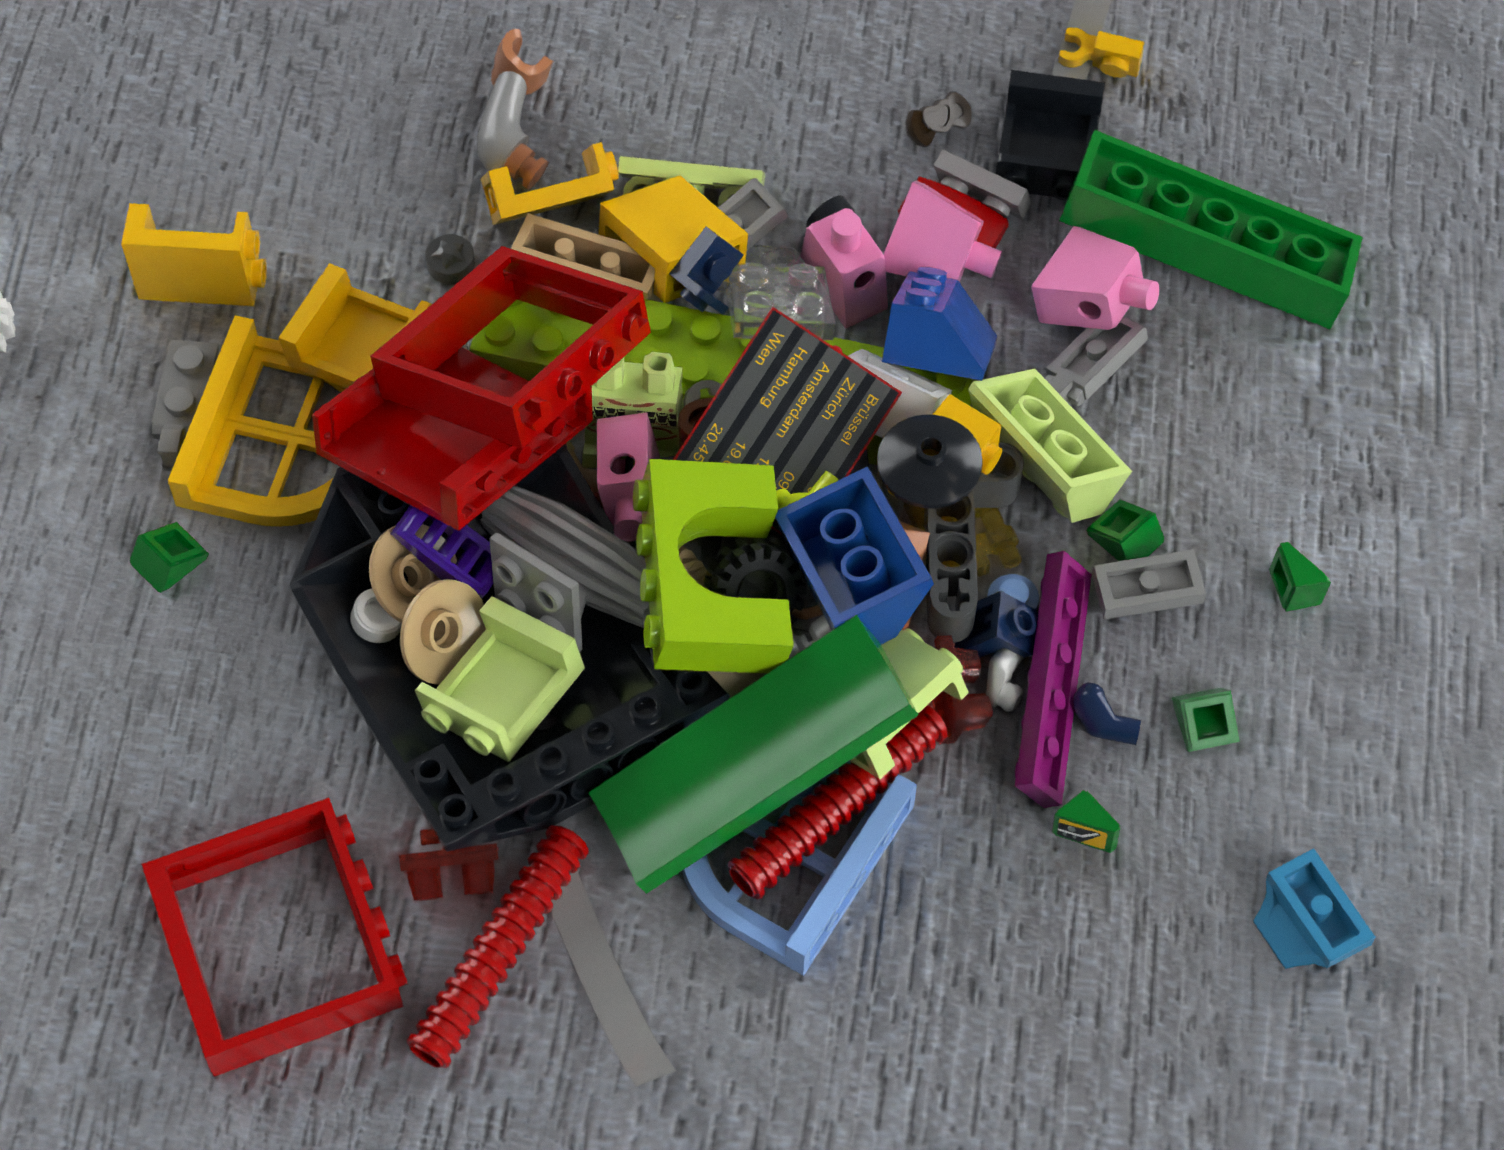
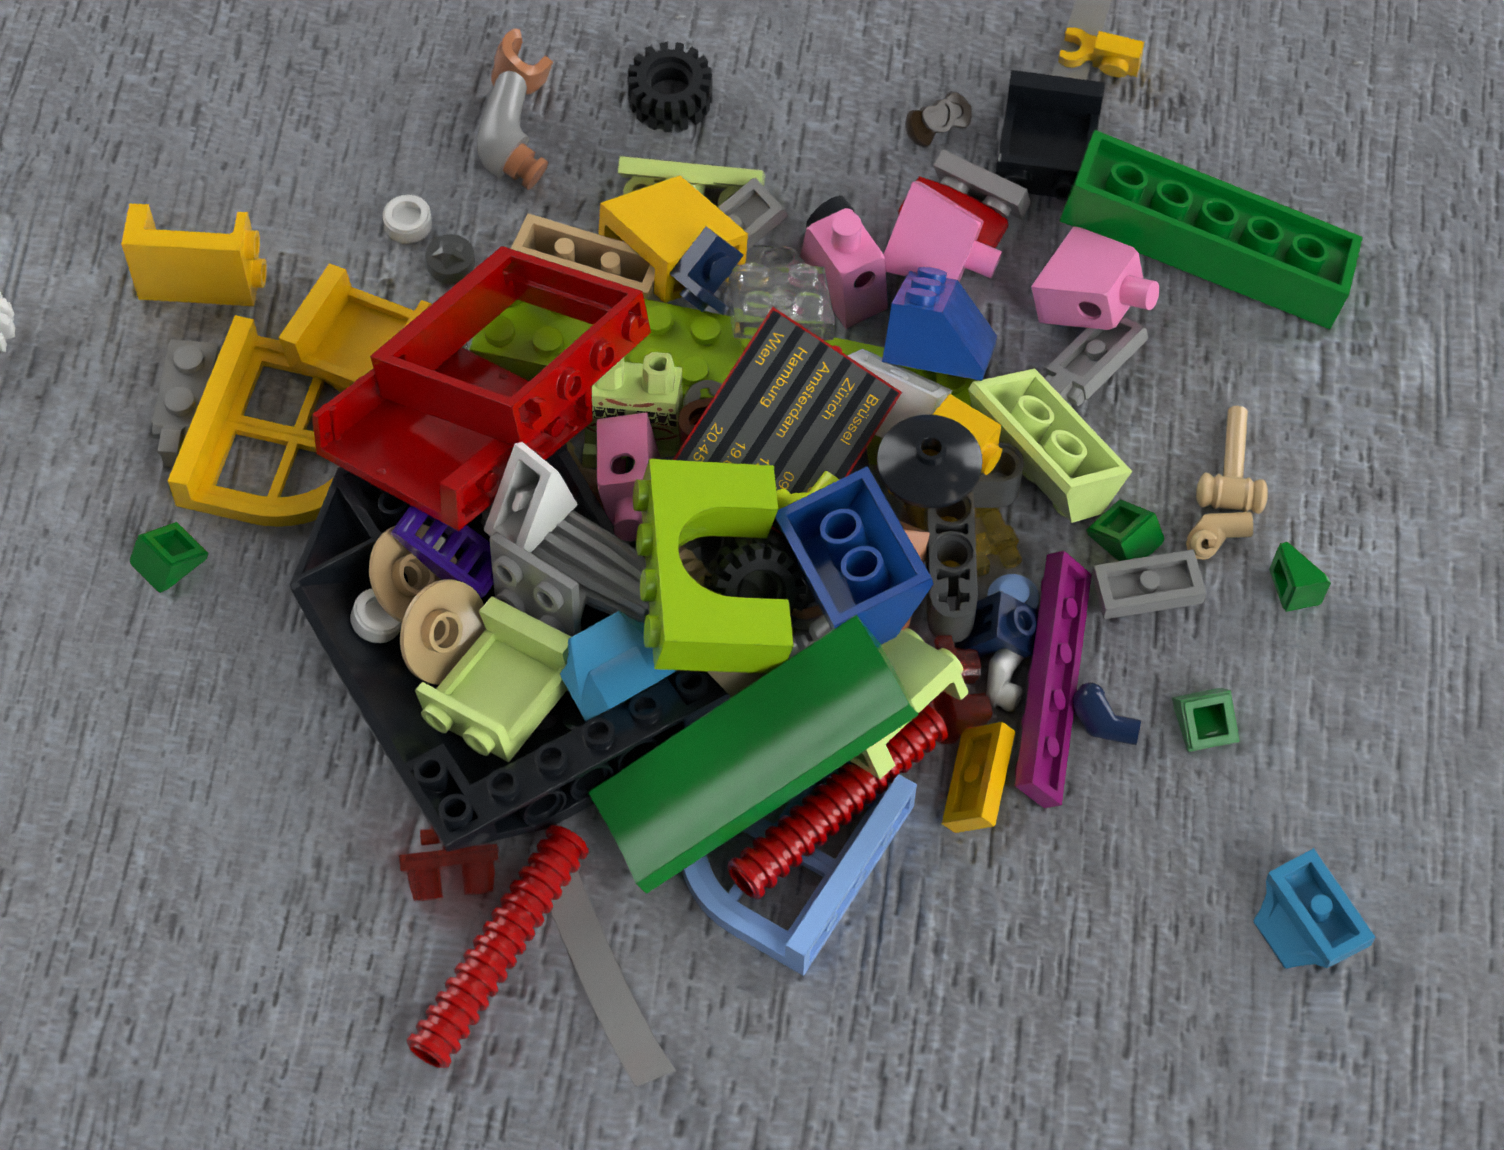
red window [141,797,408,1077] -> none
yellow panel [480,142,619,225] -> none
green slope [1052,790,1120,853] -> none
none -> white tile [383,195,432,244]
none -> white slope [484,442,578,553]
none -> dark azure slope [560,611,677,721]
none -> black tyre [627,42,712,132]
none -> yellow plate [941,722,1016,833]
none -> tan arm [1186,512,1253,560]
none -> tan piece [1196,406,1268,514]

